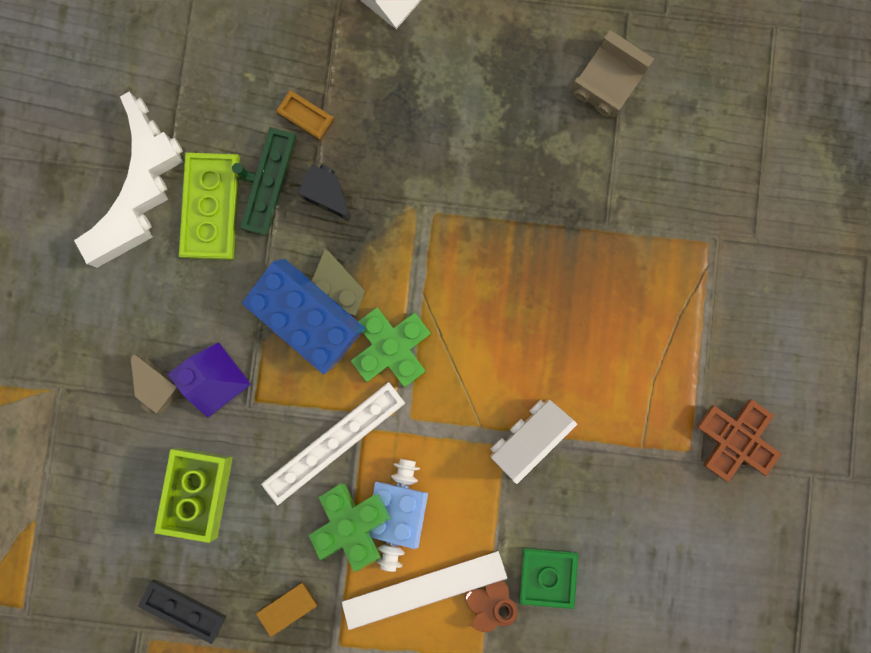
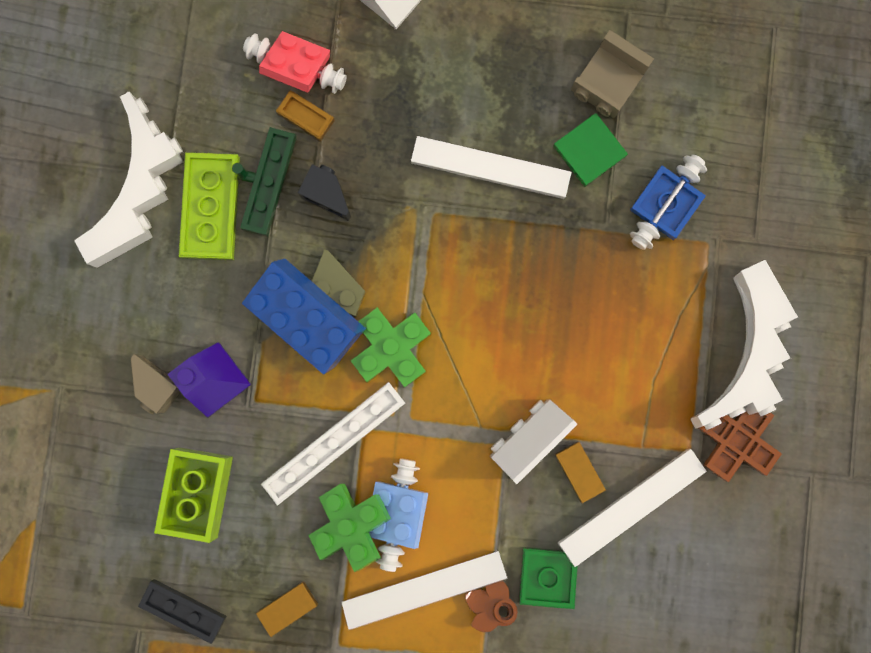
none -> coral plate [243,31,347,94]
none -> white tile [411,136,571,199]
none -> green tile [553,113,628,187]
none -> pearl gold tile [555,442,606,503]
none -> white tile [558,449,707,567]
none -> blue plate [630,155,707,250]
none -> white arch [691,260,798,430]

